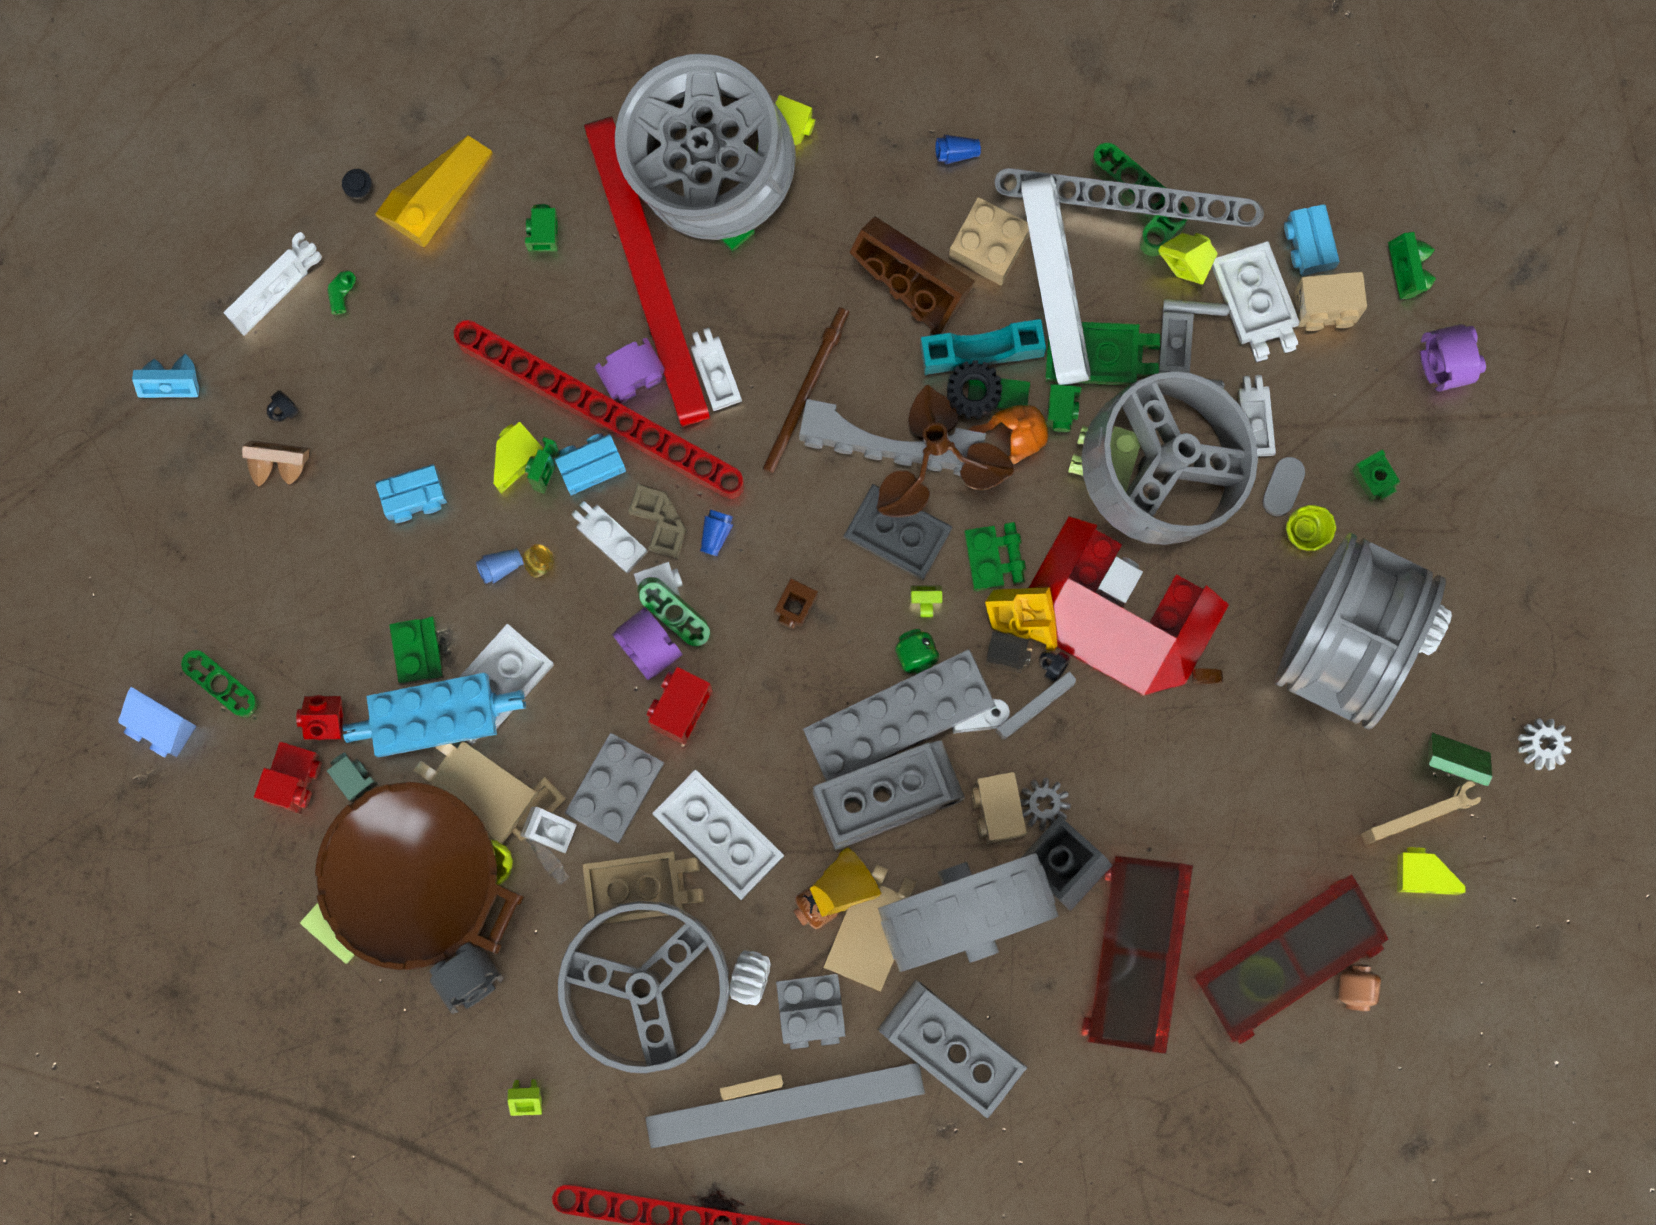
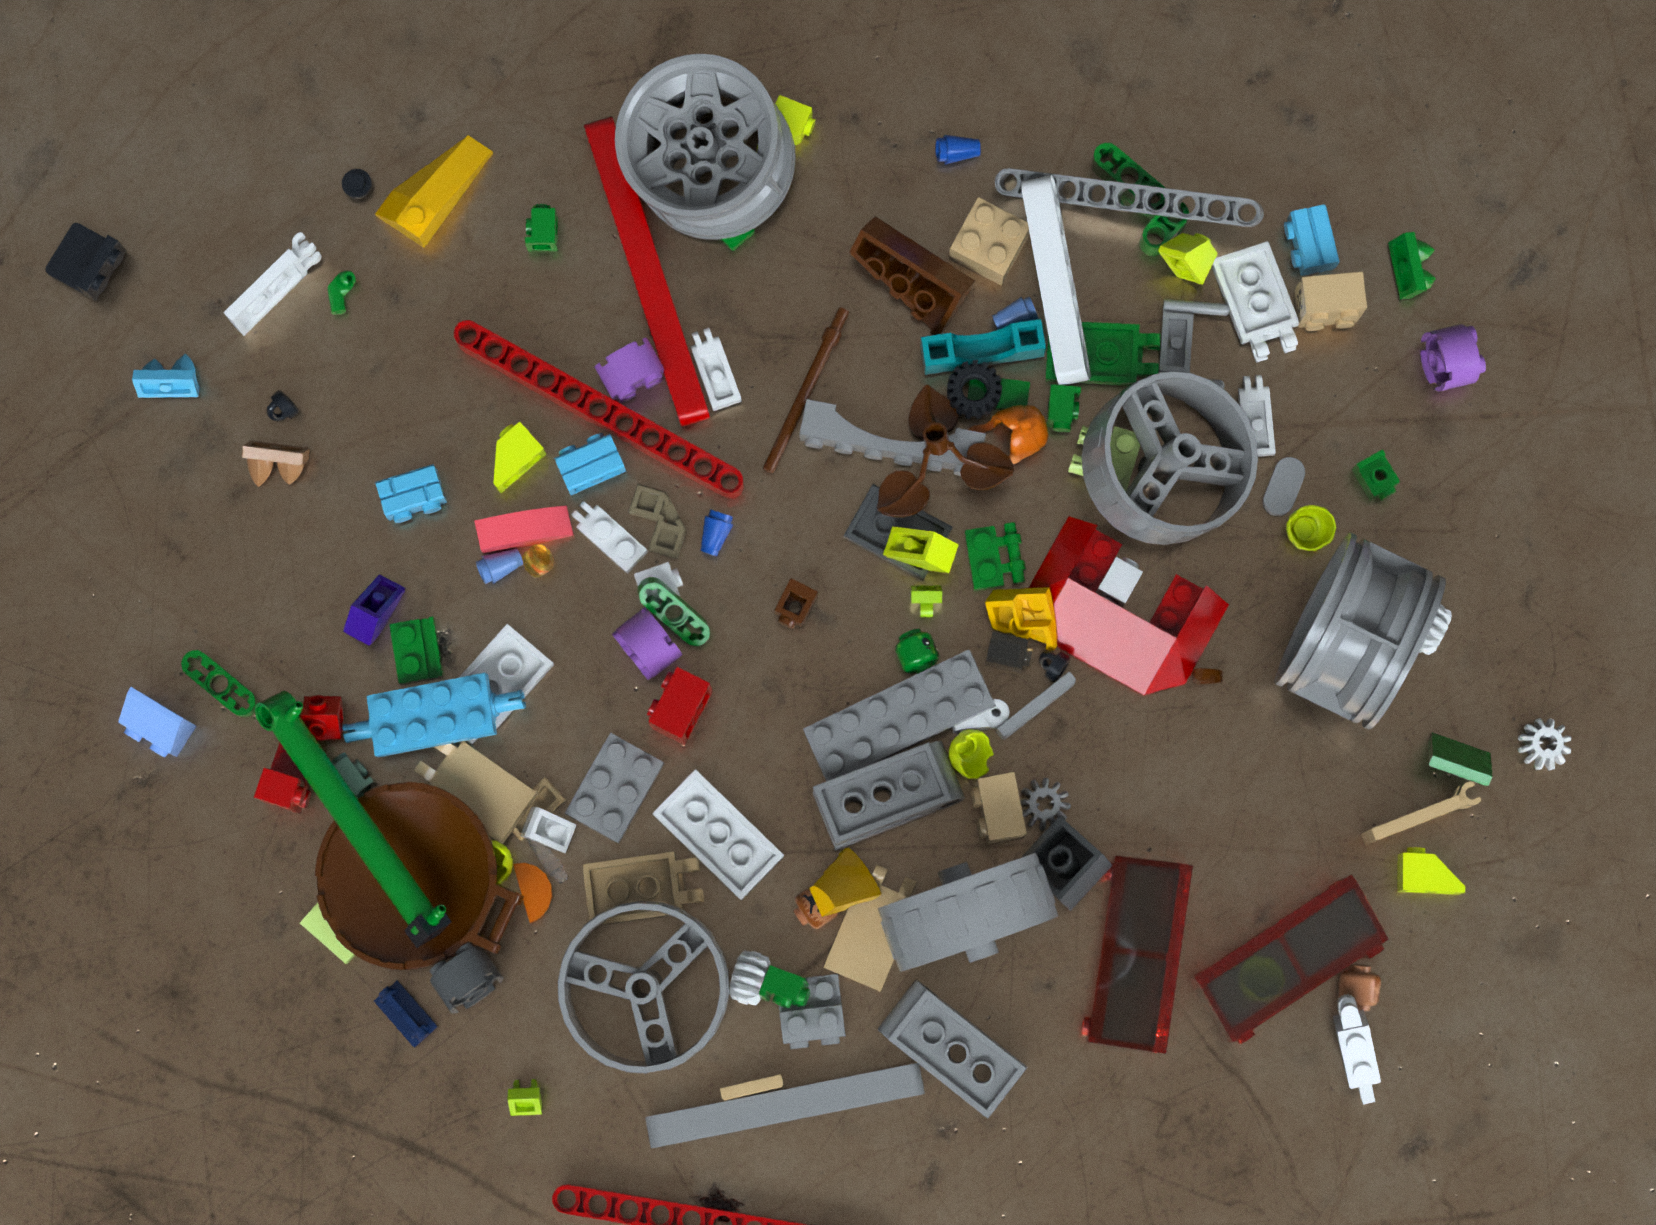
green plate [525,437,560,494] -> none
none -> black bracket [45,223,127,301]
none -> green piece [255,691,452,948]
none -> dark purple slope [343,574,406,646]
none -> dark blue hinge [374,980,438,1048]
none -> coral slope [474,505,574,554]
none -> orange tile [513,863,553,924]
none -> green brick [758,965,810,1008]
none -> neon yellow slope [883,526,959,573]
none -> neon yellow hair [949,729,994,779]
none -> medium blue cone [992,297,1039,330]
none -> white hinge [1333,994,1381,1104]

